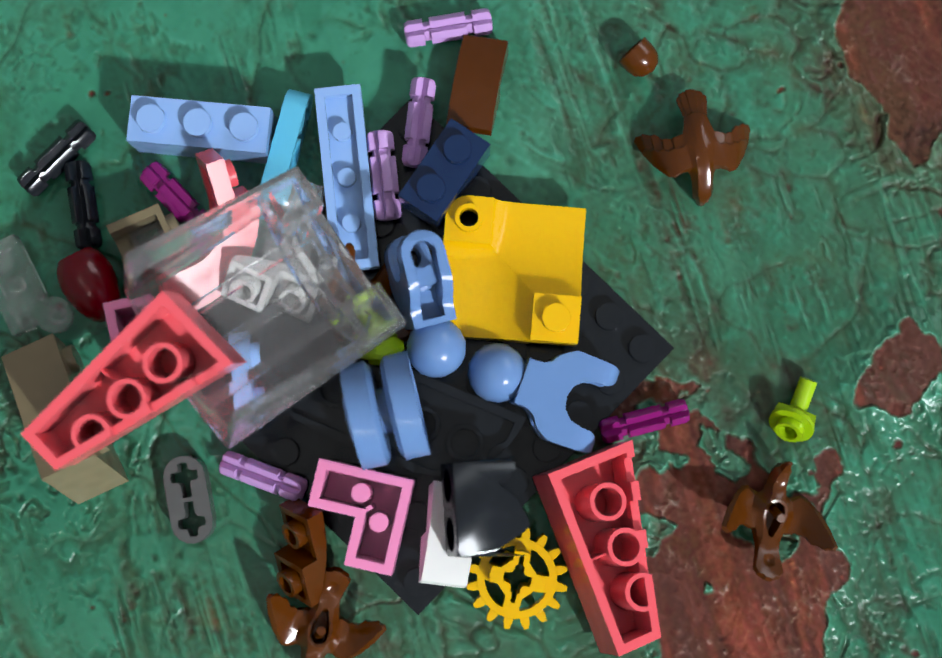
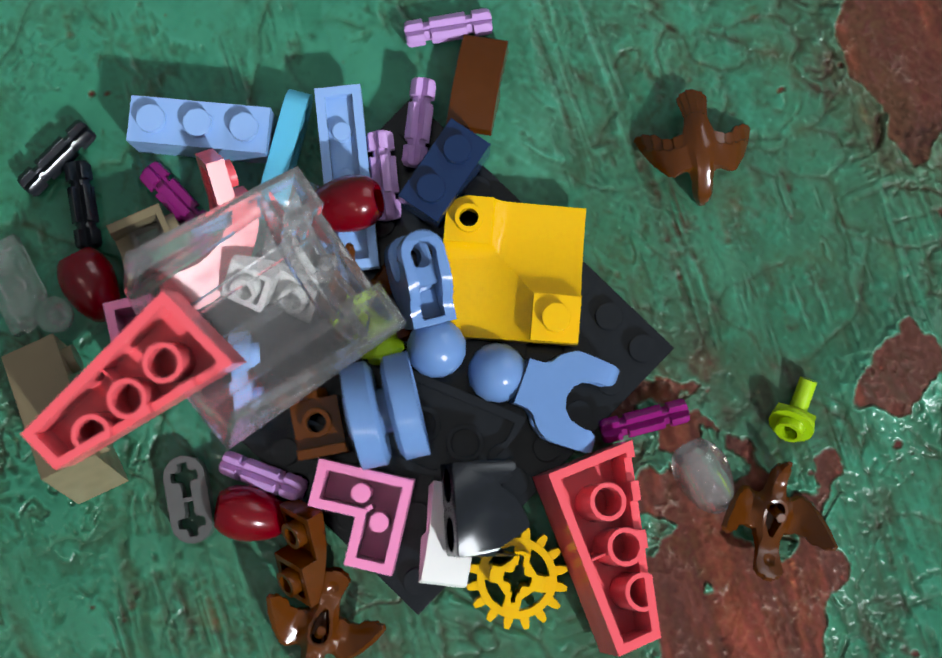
reddish brown hinge [618,36,658,77] -> none
none -> dark red animal [213,485,285,541]
none -> reddish brown brick [289,387,351,461]
none -> dark red animal [305,175,384,232]
none -> clear animal [671,438,735,514]

